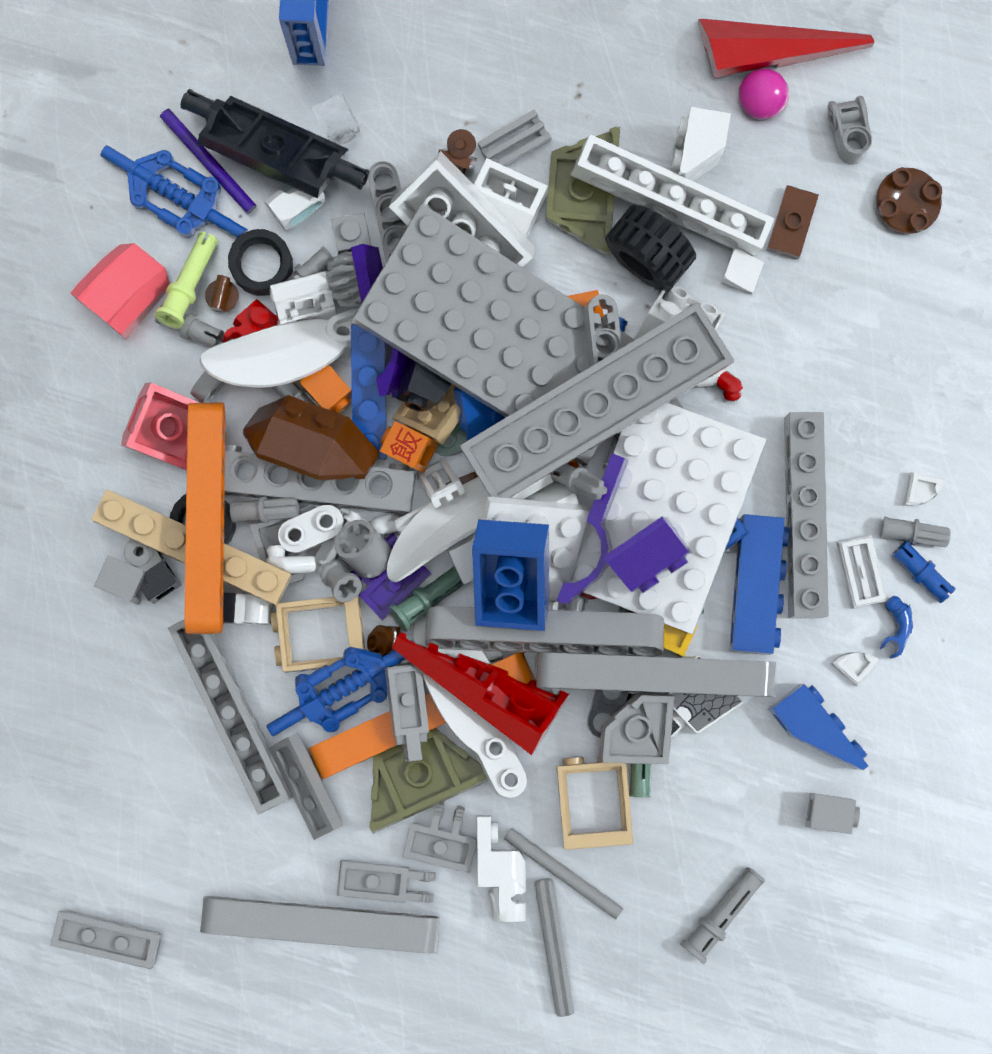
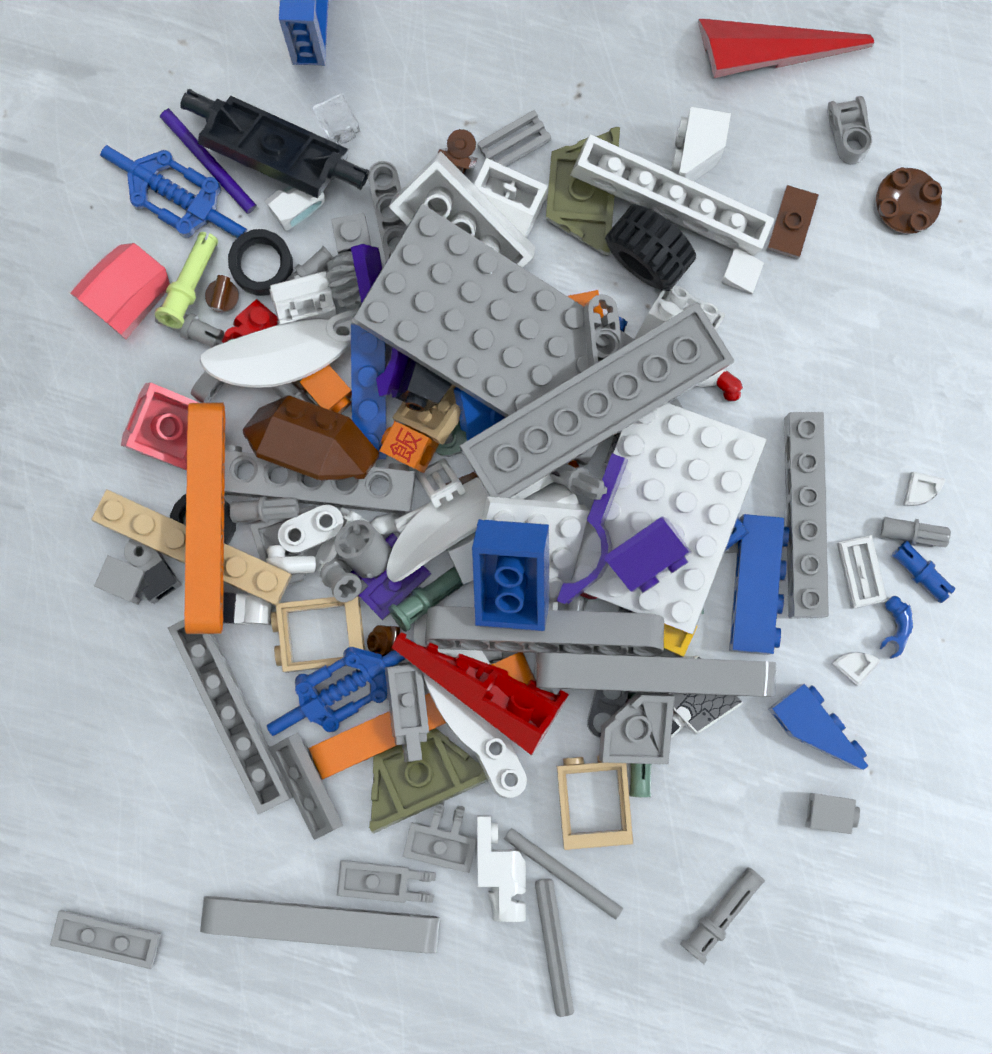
dark pink hair [739,68,789,120] -> none

